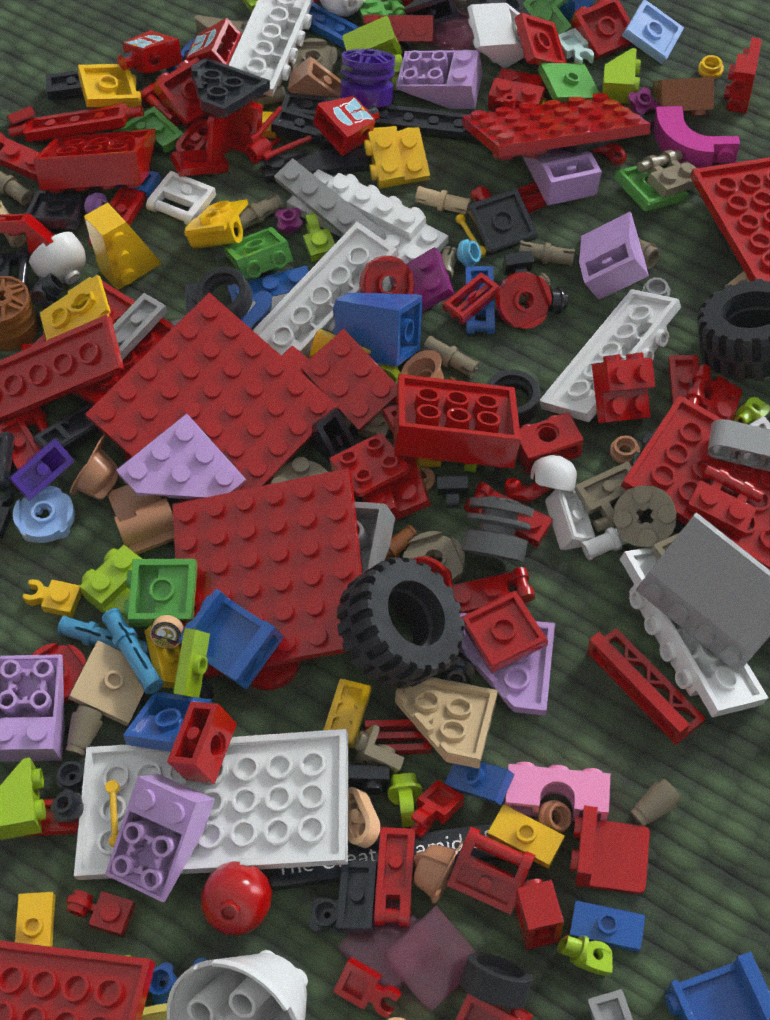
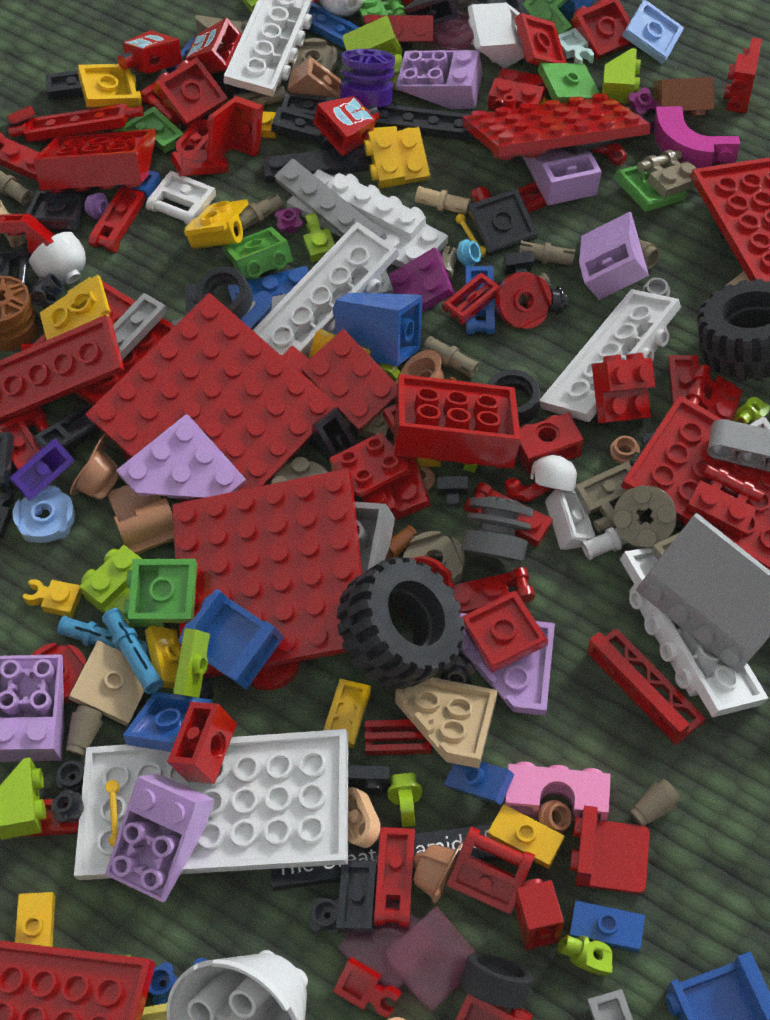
red plate [65,890,136,938] -> none
yellow wedge [84,202,162,290] -> none
tile [150,615,184,648] -> none
black plate [191,57,270,118] -> none
red cylinder [201,861,272,936] -> none
red plant [245,106,312,164] -> none
dark tan bracket [354,724,404,776] -> none
red tile [359,255,414,294] -> none
red plate [410,780,465,838] -> none
yellow plate [698,55,724,79] -> none

